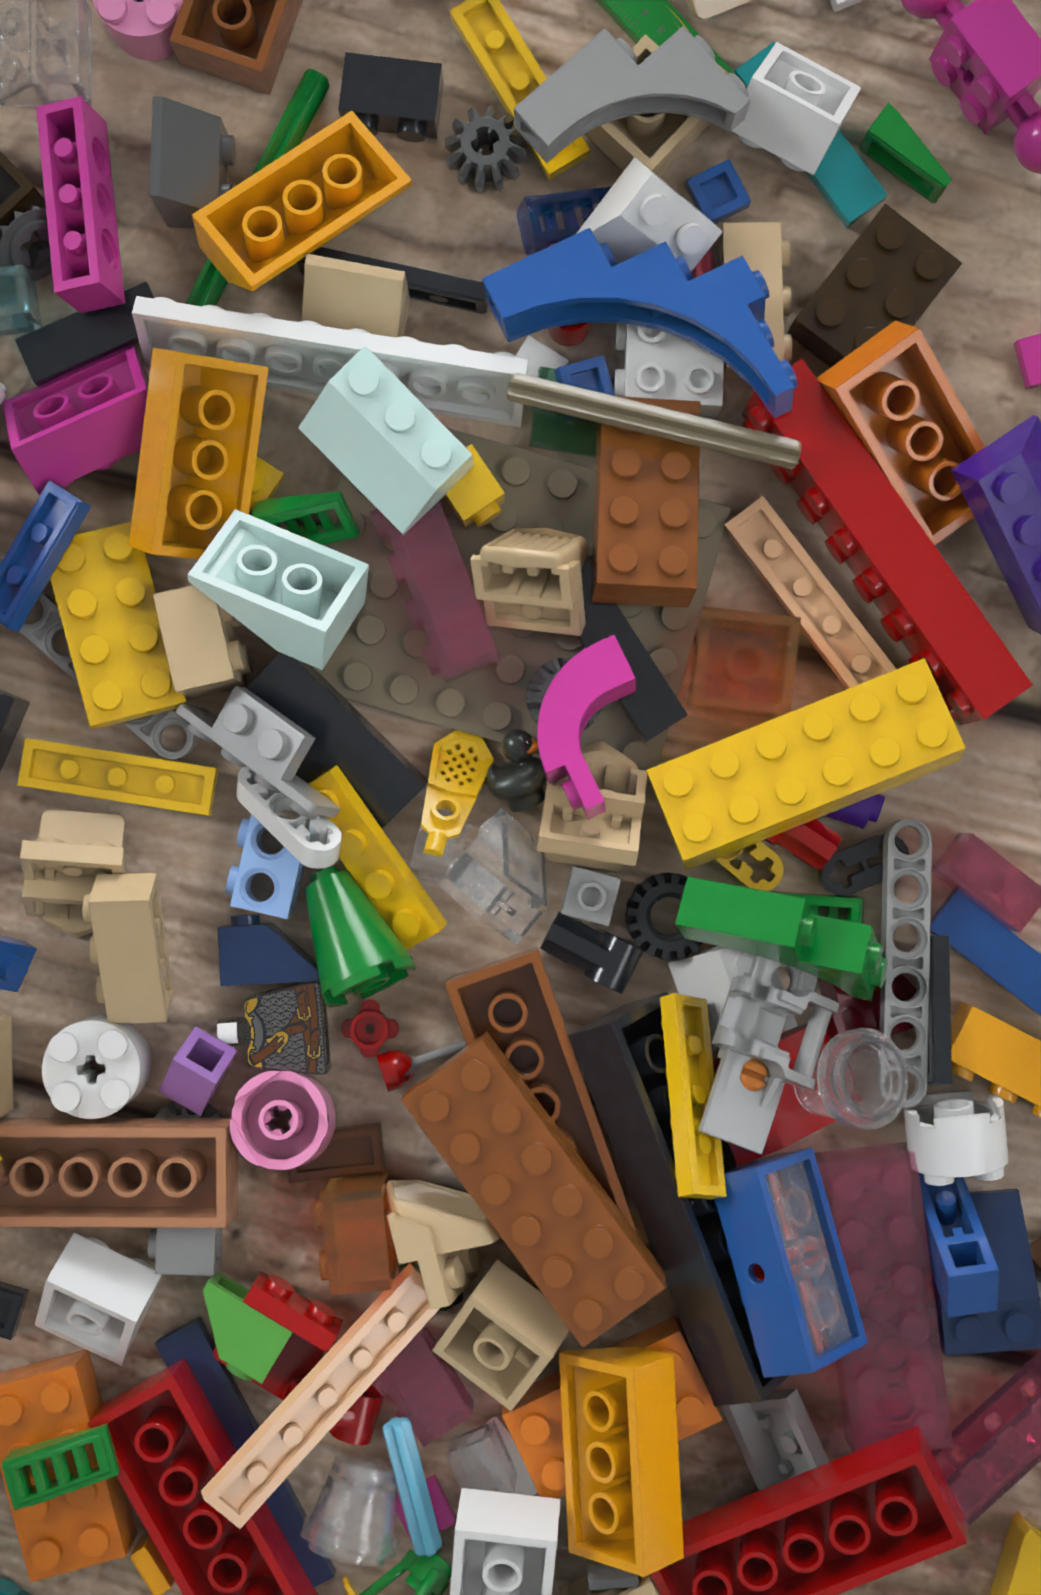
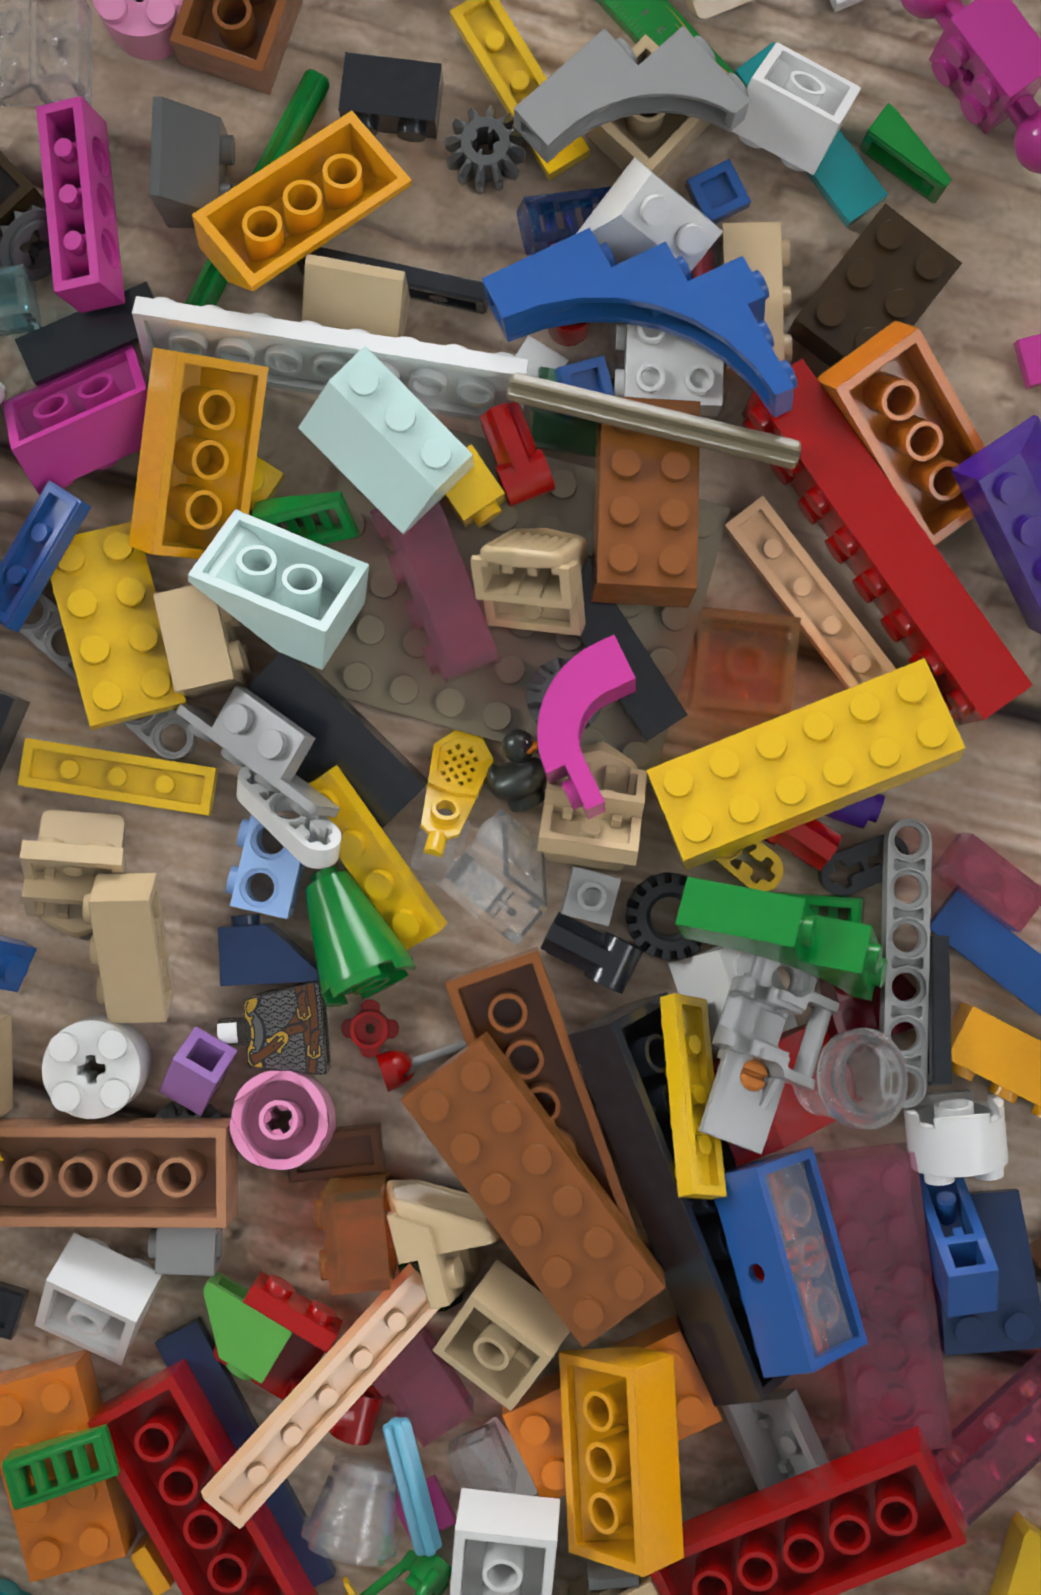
none -> red piece [479,402,556,507]

